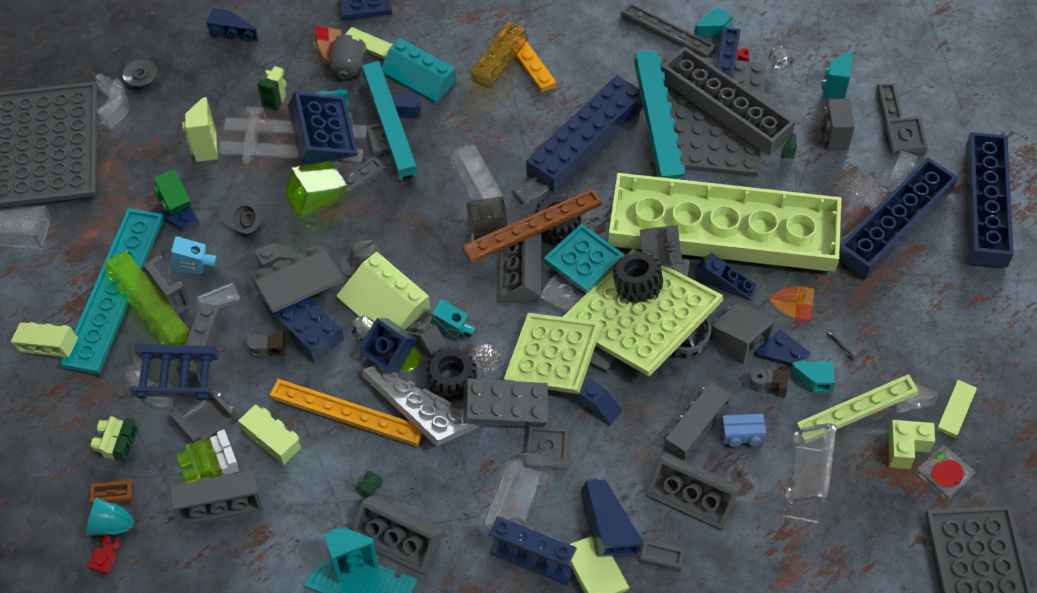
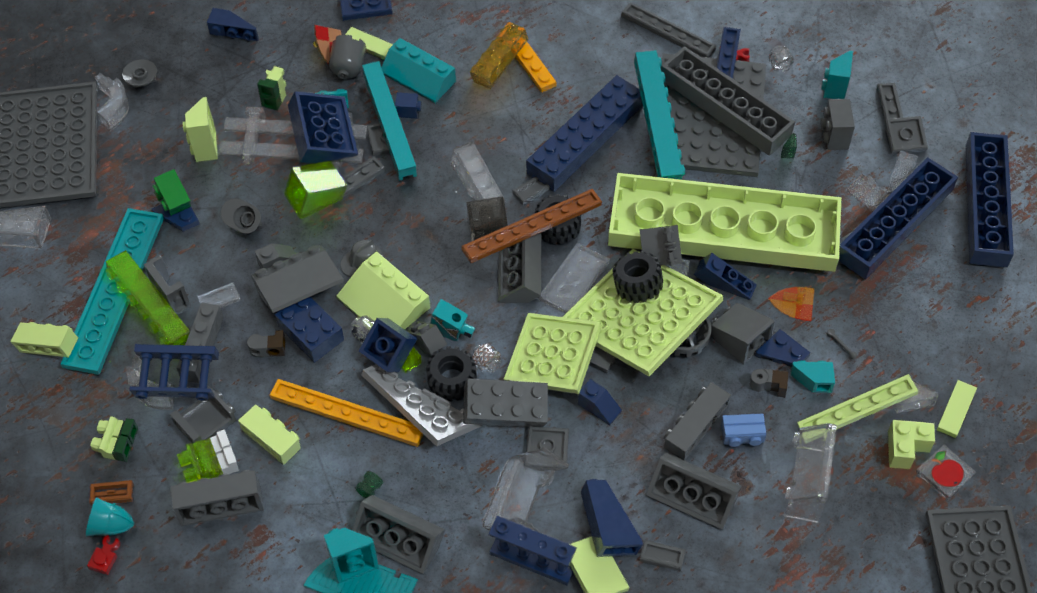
medium azure torso [171,236,217,274] -> none
teal plate [544,223,624,294] -> none
teal slope [694,6,733,38] -> none

